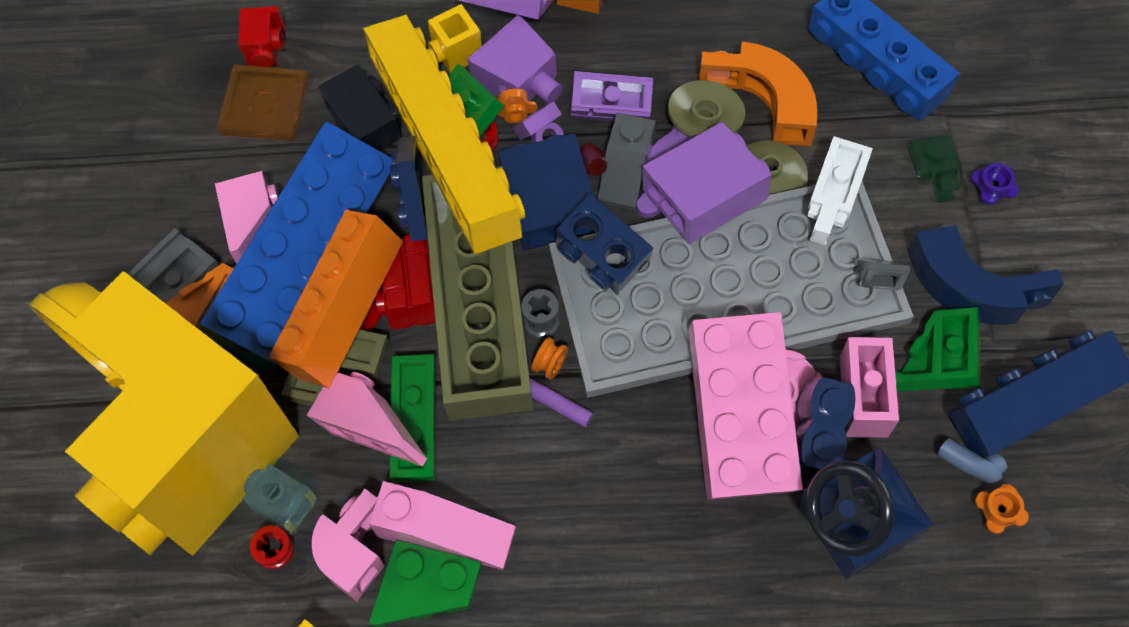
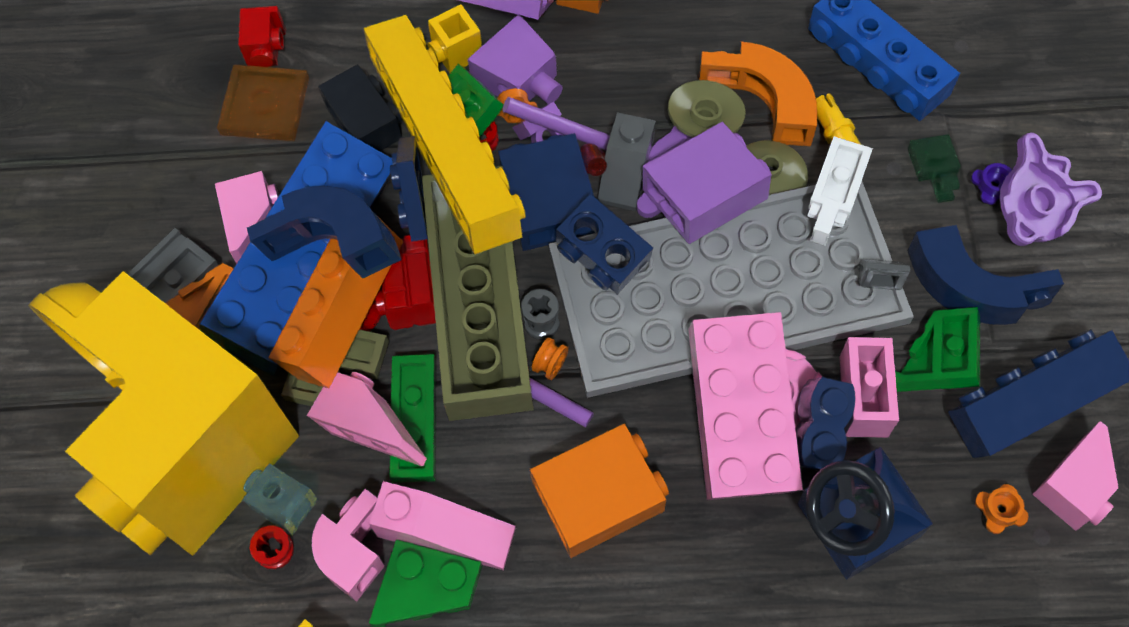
medium lavender brick [570,71,653,122] -> none
sand blue arm [938,438,1007,483] -> none
none -> dark blue arch [247,186,402,279]
none -> medium lavender bar [503,97,610,150]
none -> orange brick [530,423,669,558]
none -> yellow pin [816,94,861,144]
none -> medium lavender tile [1000,133,1102,246]
none -> bright pink slope [1032,421,1118,531]

